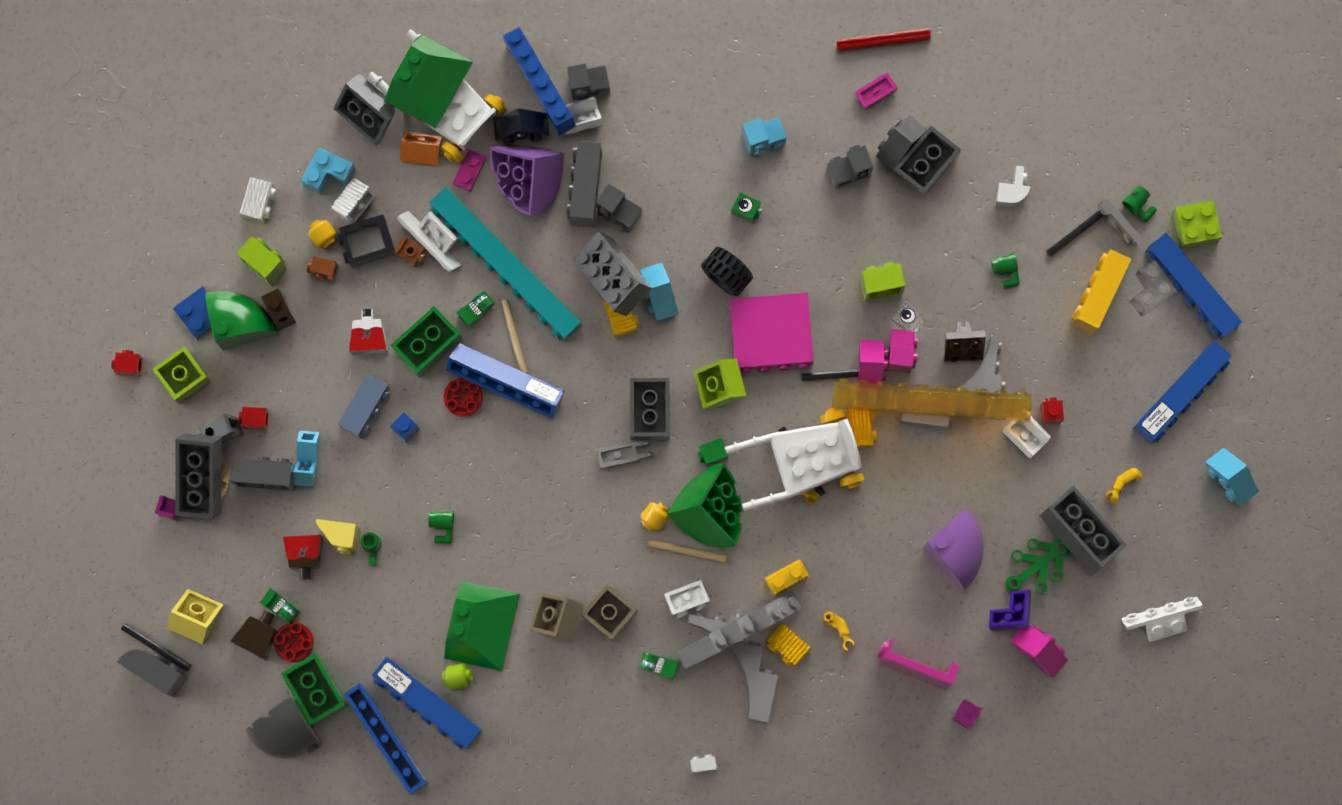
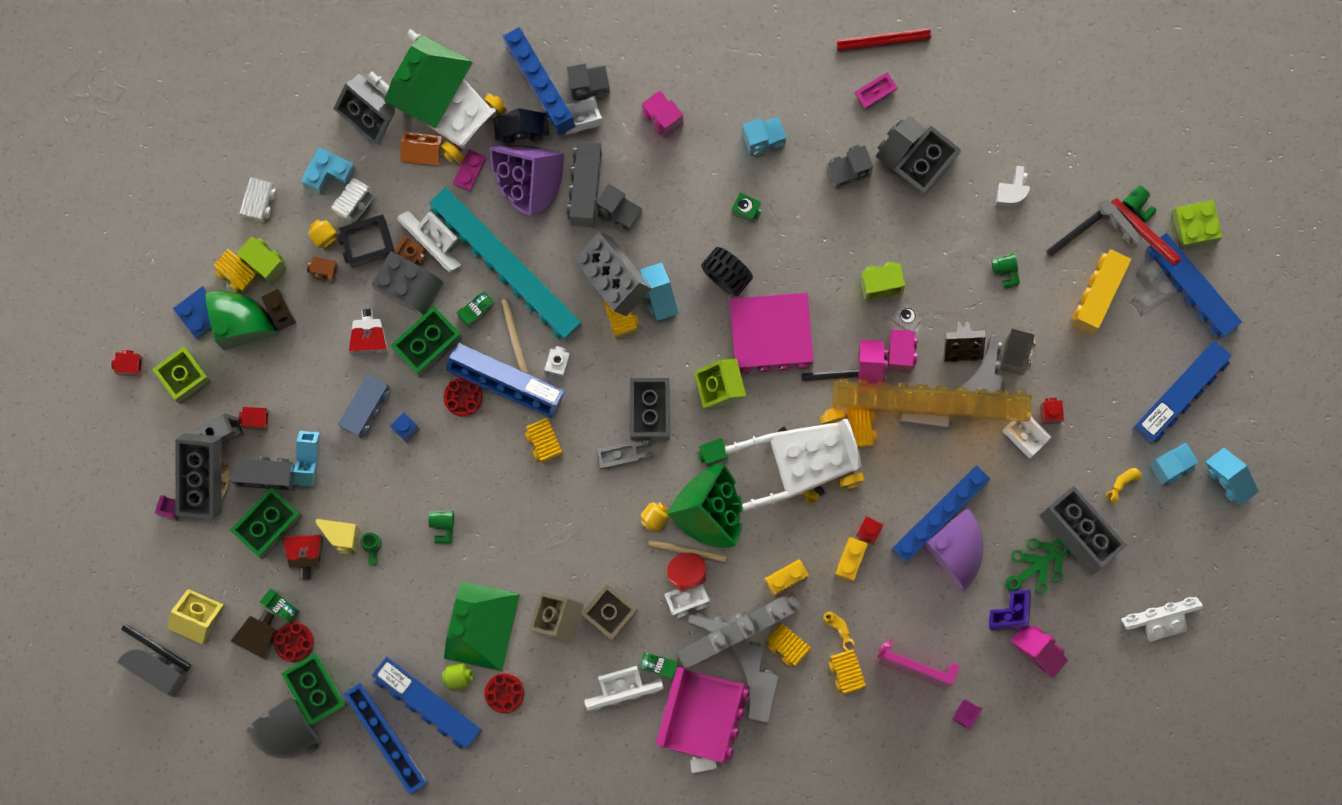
none -> yellow brick [213,249,260,294]
none -> green brick [230,487,303,560]
none -> dark grey brick [371,251,444,315]
none -> red tile [484,673,525,714]
none -> yellow brick [524,417,563,465]
none -> white brick [544,346,570,378]
none -> white bracket [584,666,664,711]
none -> dark pink brick [641,91,684,138]
none -> dark pink panel [656,667,750,764]
none -> red tile [667,552,707,592]
none -> yellow brick [828,649,866,695]
none -> yellow brick [834,536,868,583]
none -> red brick [856,516,884,545]
none -> blue brick [891,465,990,564]
none -> clear smoke brick [1000,329,1037,376]
none -> red axle [1111,198,1181,266]
none -> medium azure brick [1149,442,1199,485]

